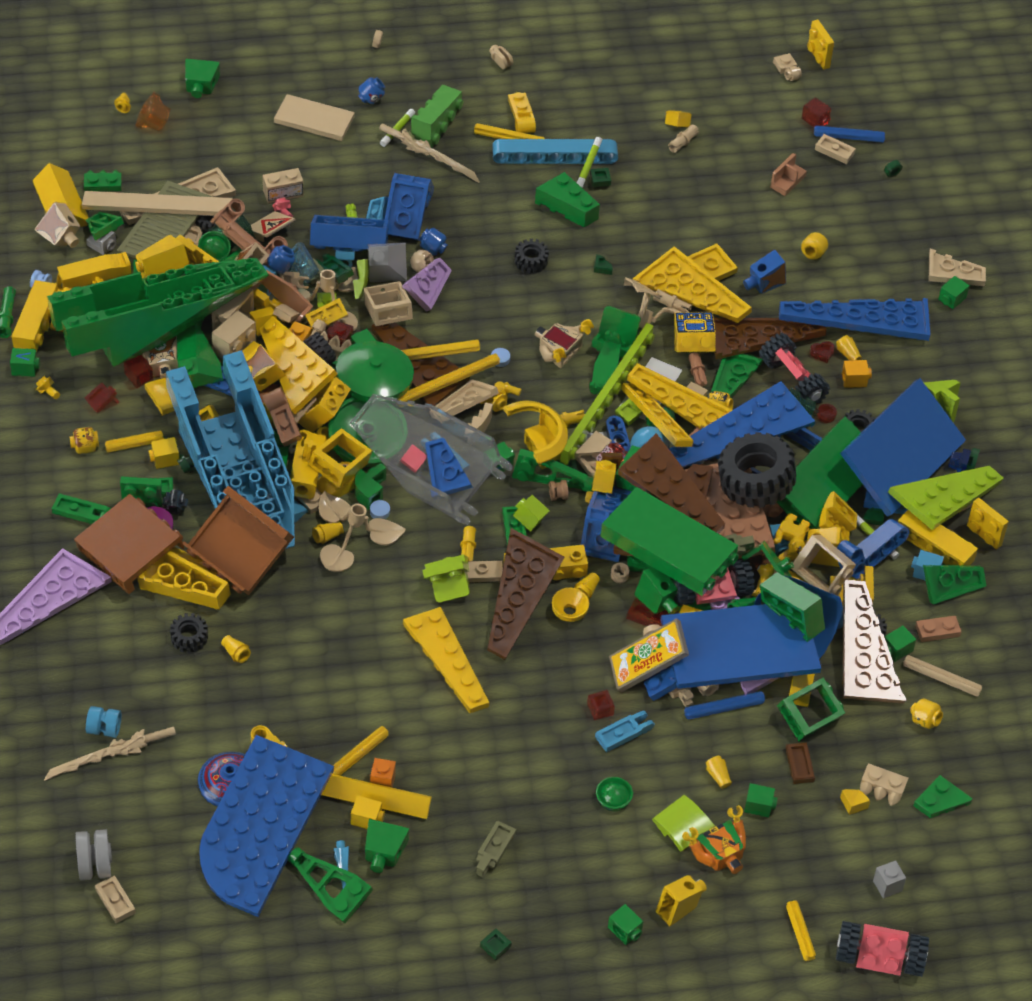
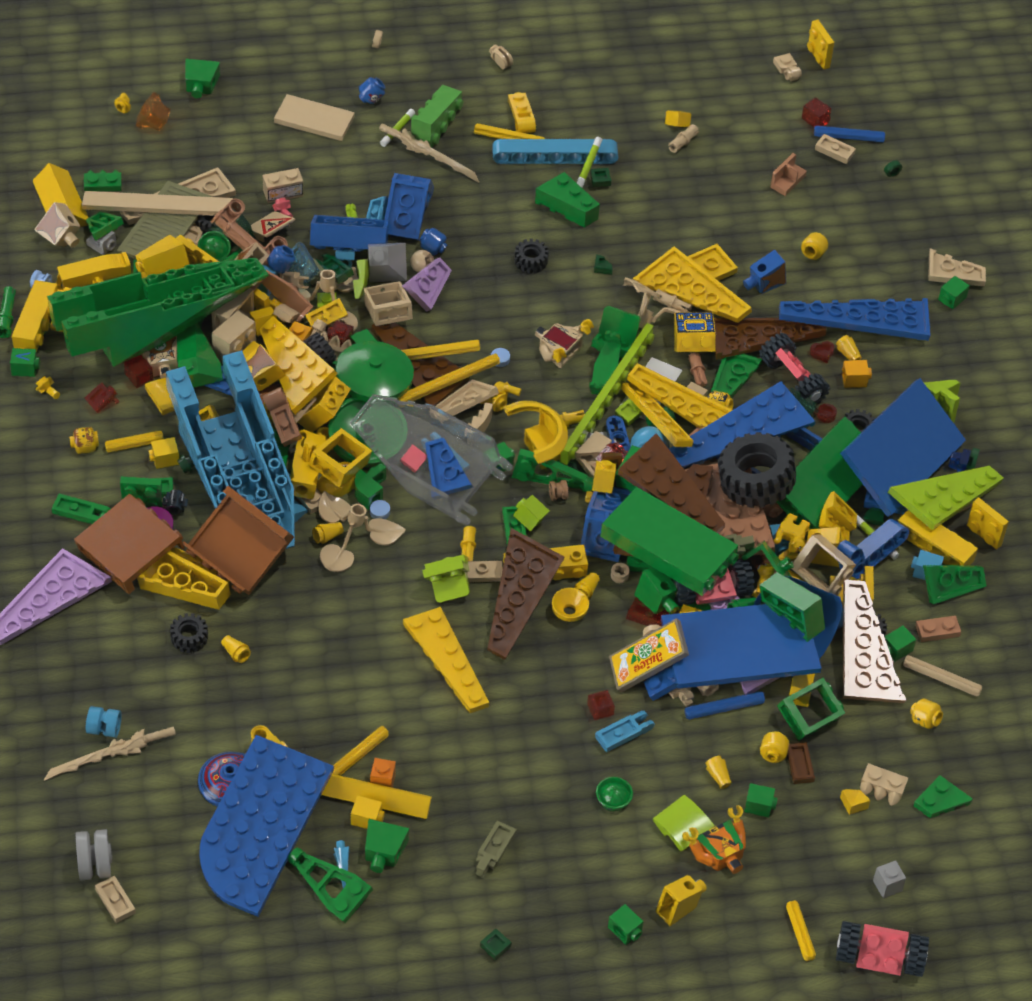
none -> yellow head [760,731,789,763]

